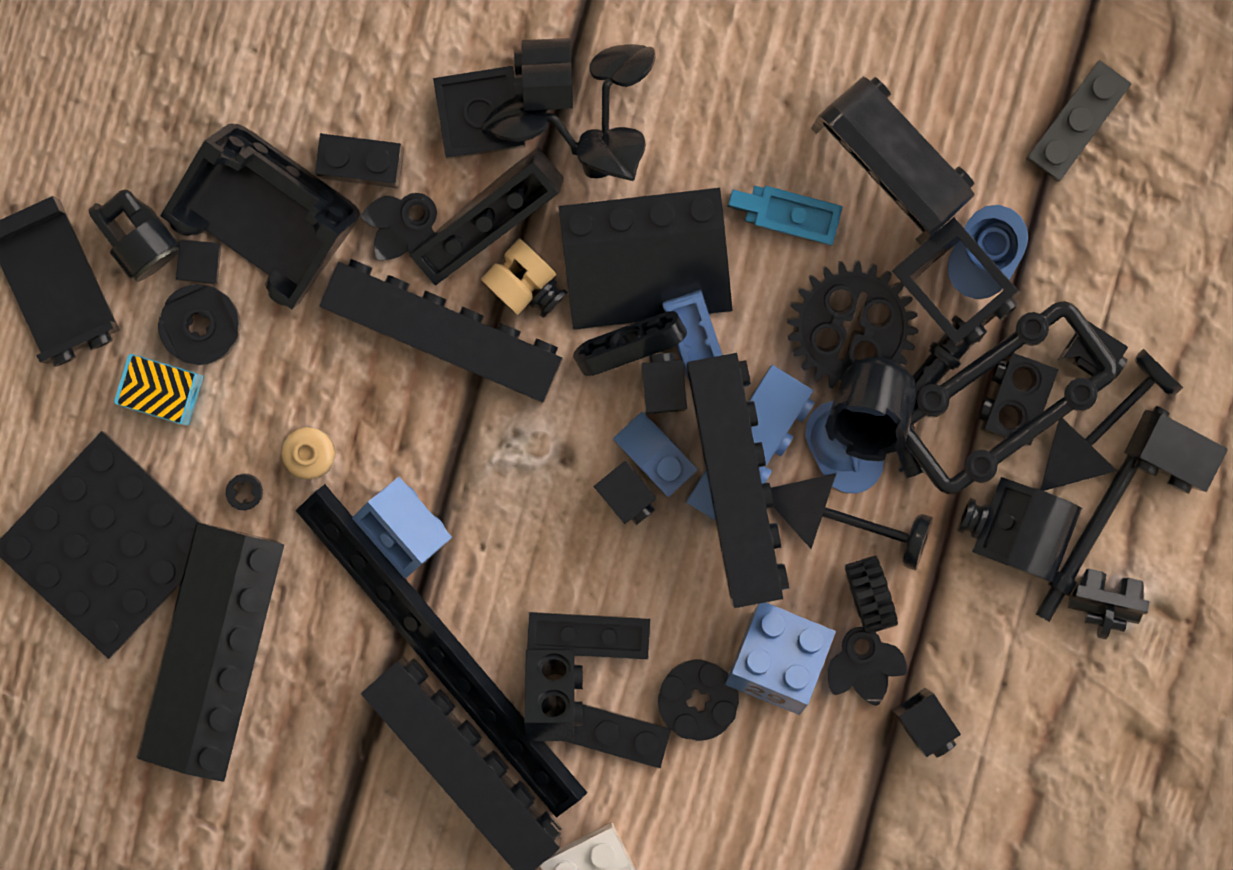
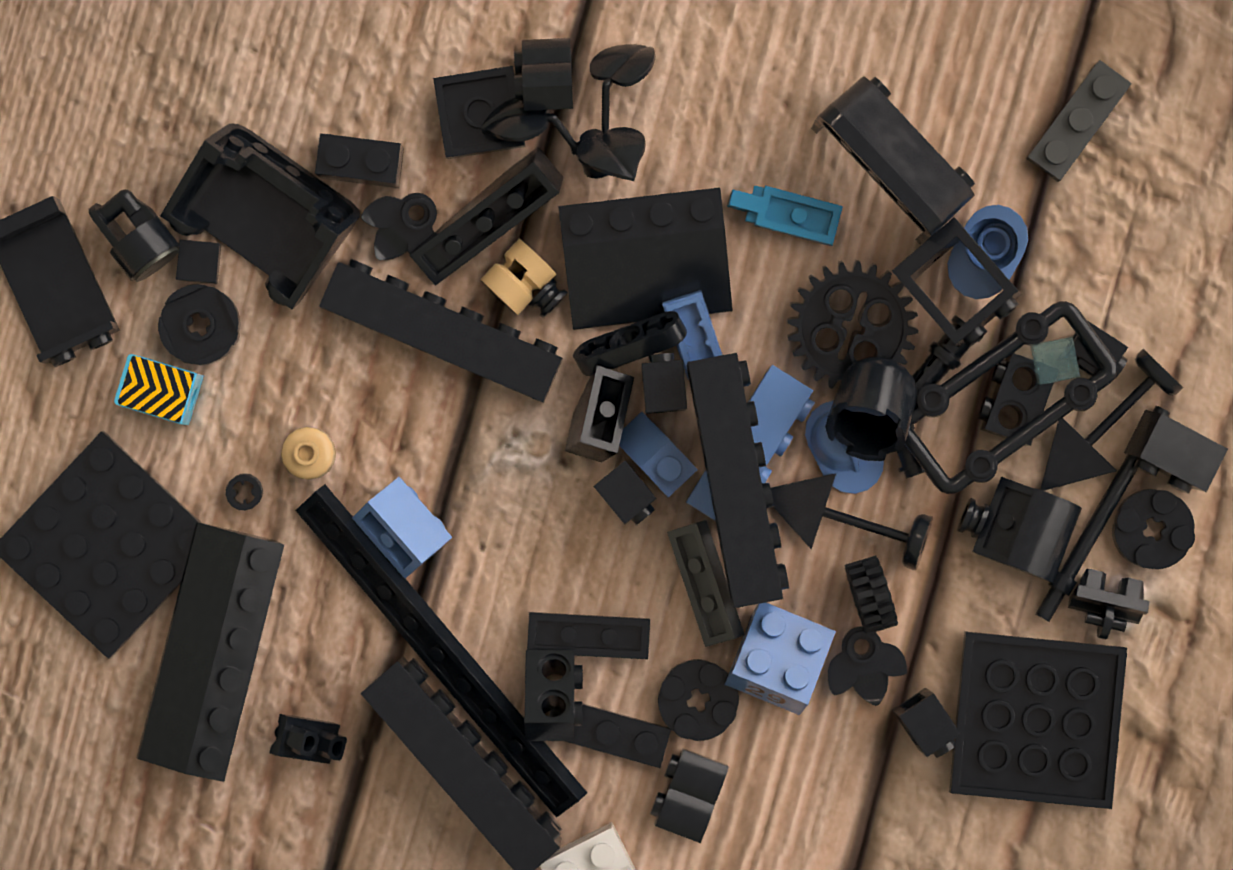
none -> black hips [269,714,347,764]
none -> black slope [565,365,634,463]
none -> black brick [650,748,729,843]
none -> dark grey plate [667,520,745,647]
none -> black plate [949,631,1127,809]
none -> clear light blue tile [1030,337,1080,385]
none -> black plate [1112,489,1195,569]

